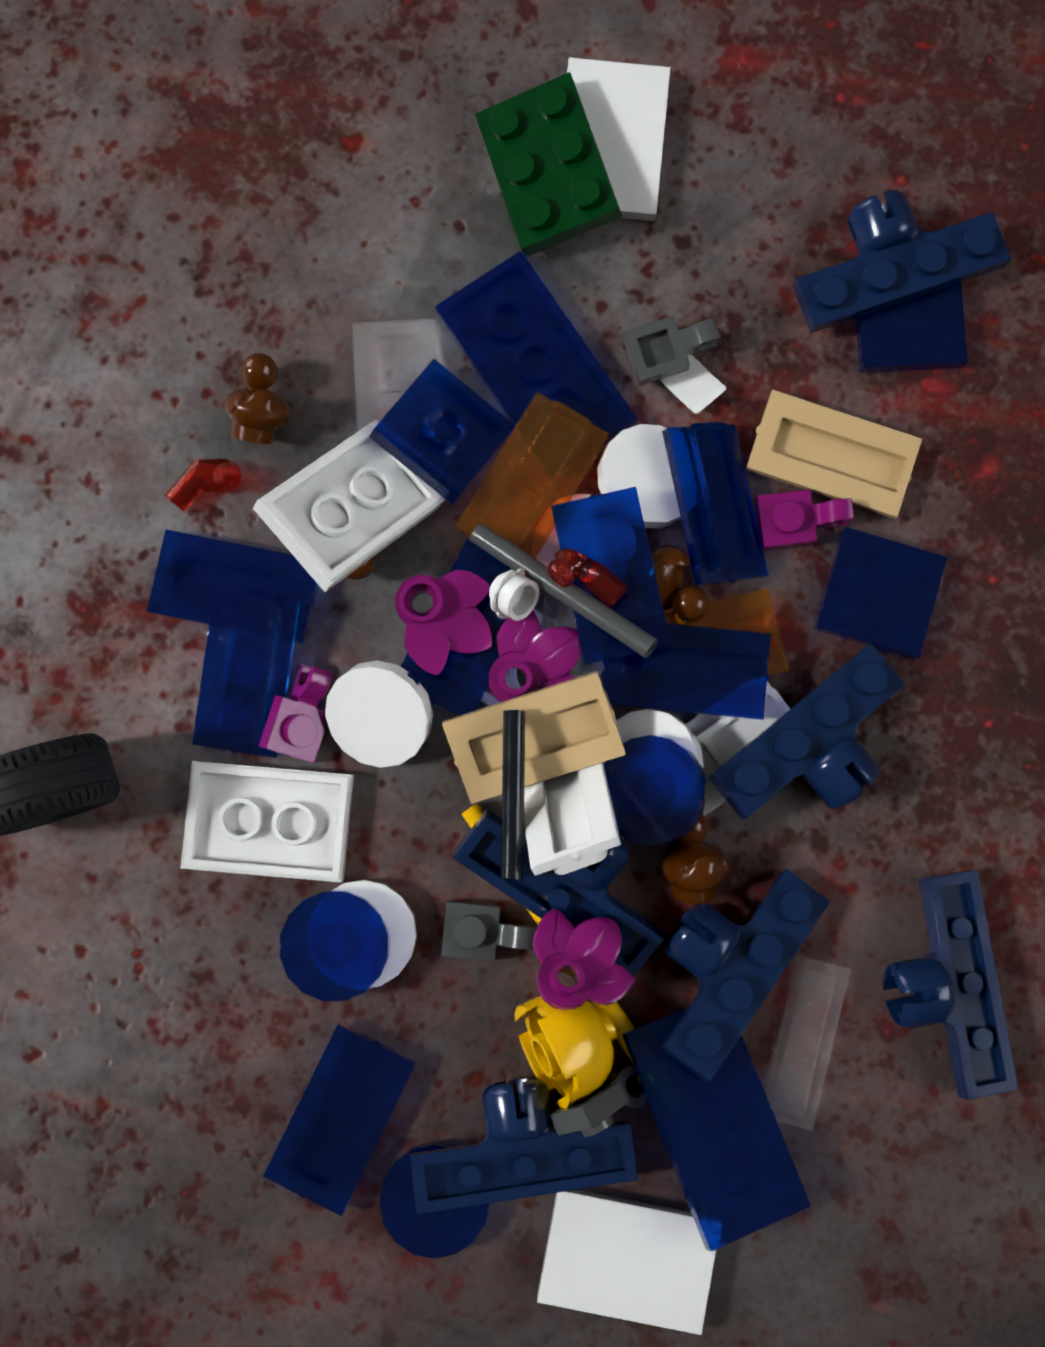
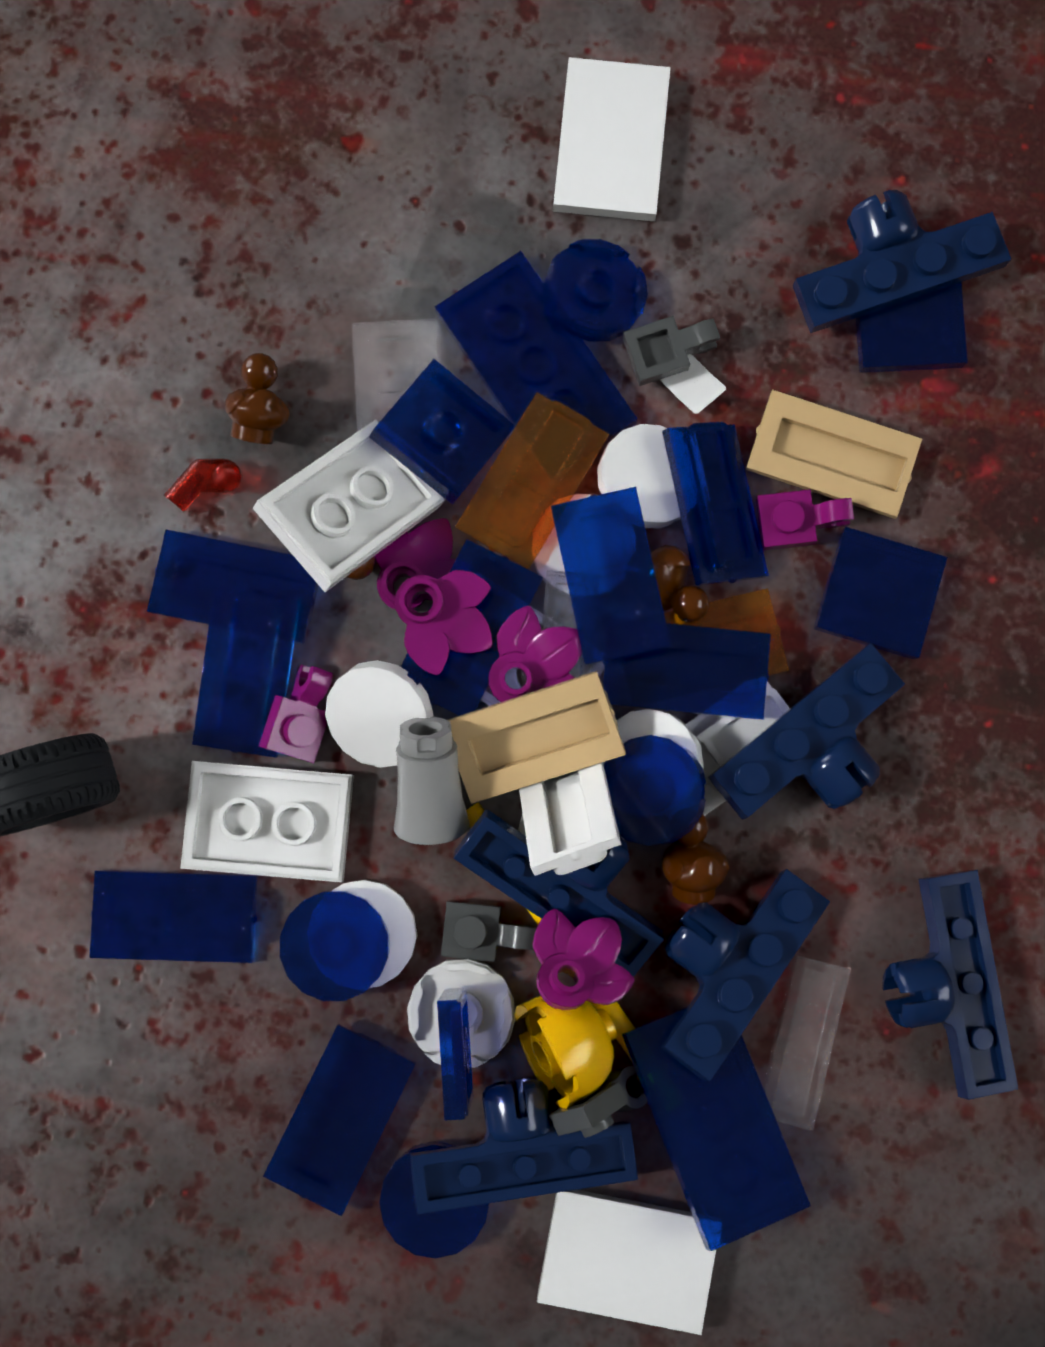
dark grey piece [470,523,658,658] -> none
dark green plate [475,72,623,257] -> none
white plate [489,568,539,621] -> none
black bar [501,710,525,880] -> none
clear red arm [547,548,628,608] -> none
none -> clear blue piece [90,871,258,963]
none -> magenta plate [374,518,475,610]
none -> light grey plant [394,717,470,845]
none -> white tile [407,958,515,1069]
none -> clear blue tile [437,987,474,1121]
none -> clear blue tile [543,239,648,342]

